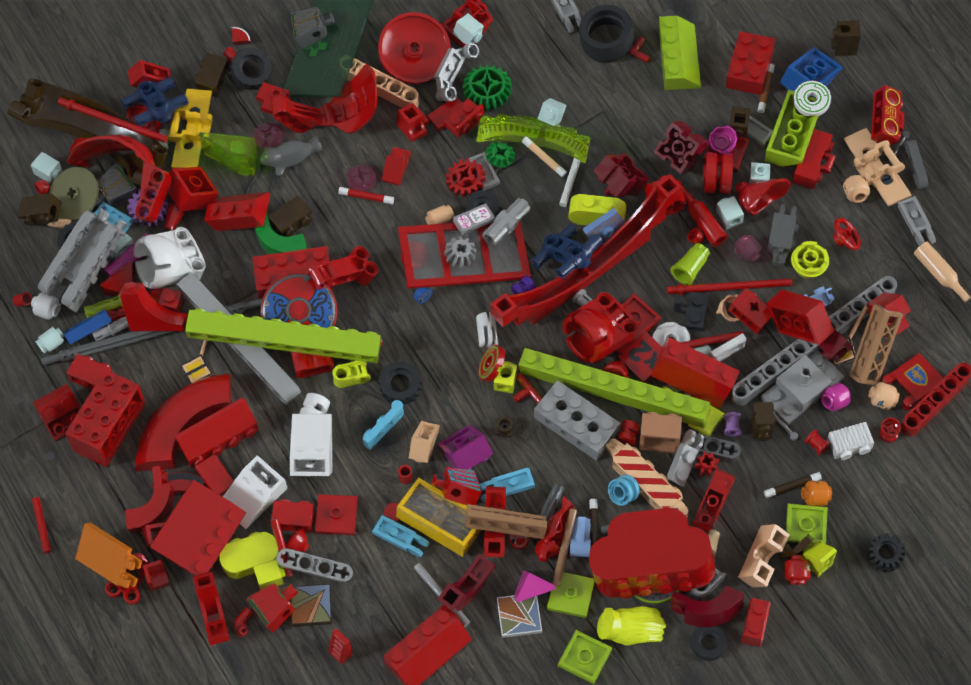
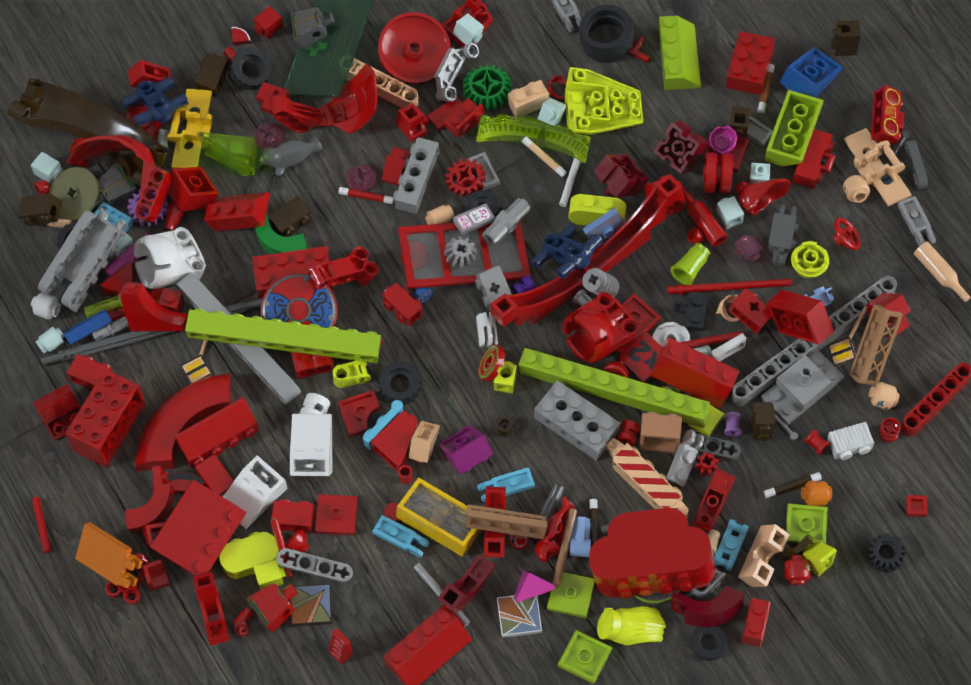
red hinge [13,292,33,307] -> none
red bar [58,97,168,143] -> none
red torso [432,467,481,505] -> none
green gear [485,141,515,168] -> none
red piece [513,373,543,404] -> none
medium azure wheel [608,474,640,506] -> none
white tile [794,81,831,116] -> none
dark red brick [819,329,853,363] -> none
dark pink head [821,383,851,411] -> none
red flag [882,353,943,410] -> none
none -> red brick [254,6,283,39]
none -> red tile [337,390,380,438]
none -> red slope [371,410,418,472]
none -> red brick [382,283,423,327]
none -> light grey brick [393,137,439,214]
none -> light grey brick [475,265,512,308]
none -> light nougat brick [508,80,549,119]
none -> red piece [547,75,567,100]
none -> neon yellow wedge [564,67,643,135]
none -> light grey piece [582,268,619,297]
none -> medium azure plate [714,519,749,572]
none -> red plate [906,495,927,517]

